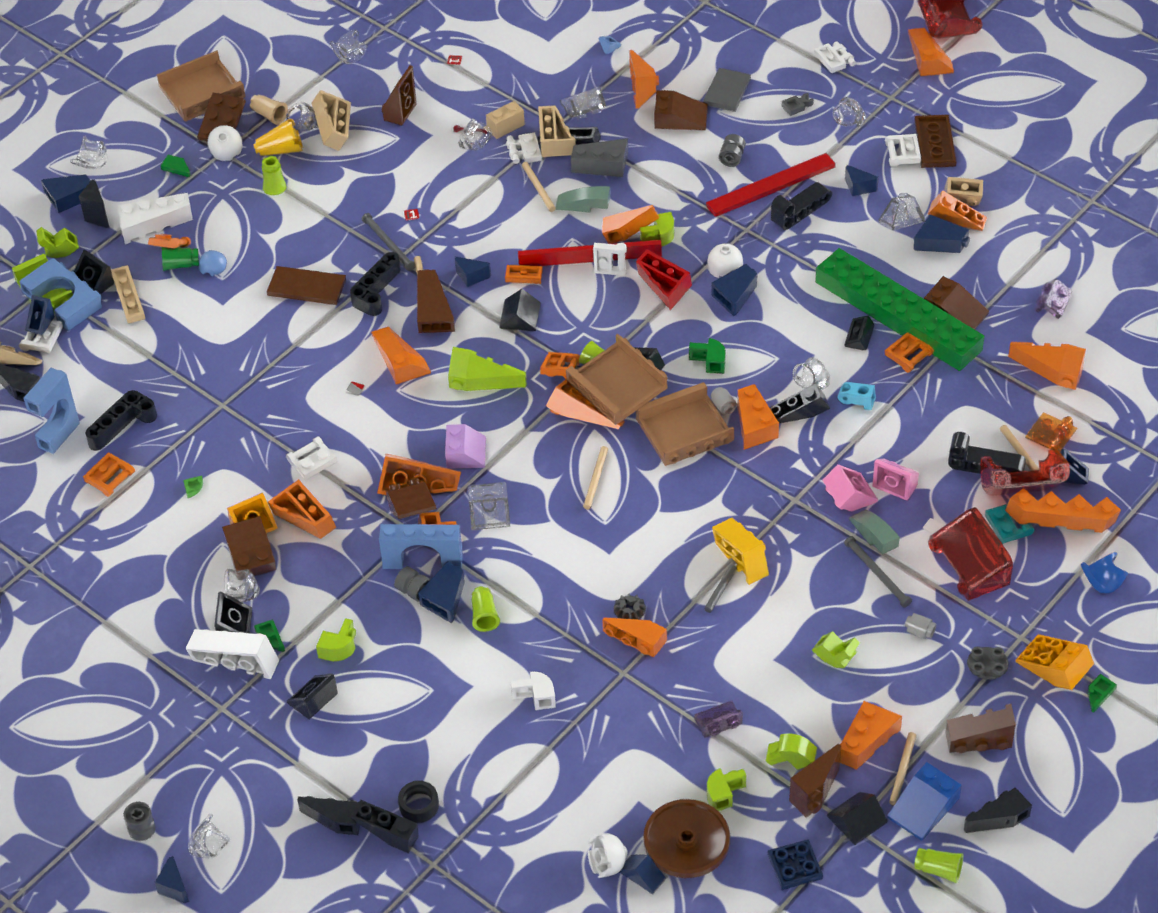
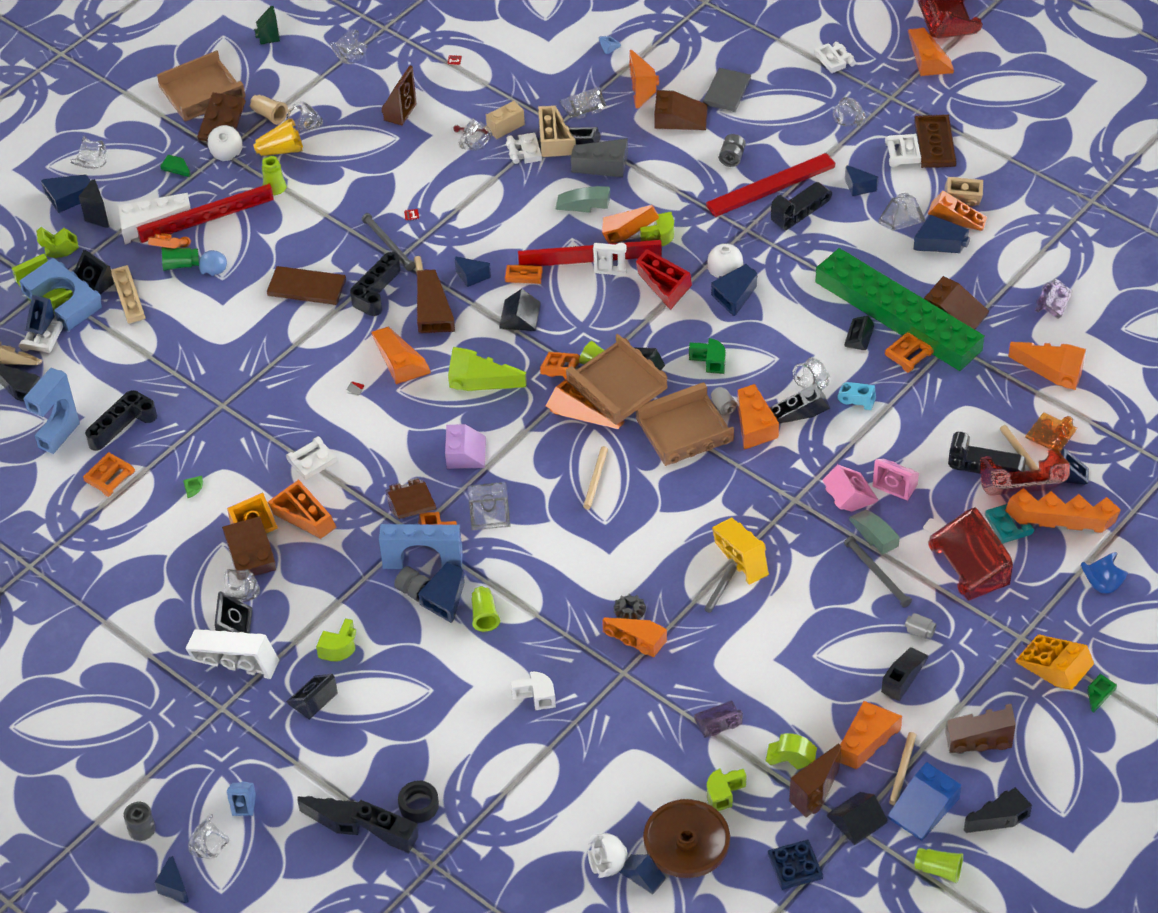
green tile [254,619,285,652] -> none
tan wedge [312,90,351,151] -> none
orange wedge [377,454,461,495] -> none
tan bar [522,162,556,212] -> none
dark grey plate [781,93,814,116] -> none
lime brick [812,631,860,668] -> none
dark grey dish [967,646,1009,679] -> none
none -> red tile [136,183,274,243]
none -> medium blue slope [227,781,256,816]
none -> dark green slope [254,6,280,45]
none -> black slope [881,647,929,701]

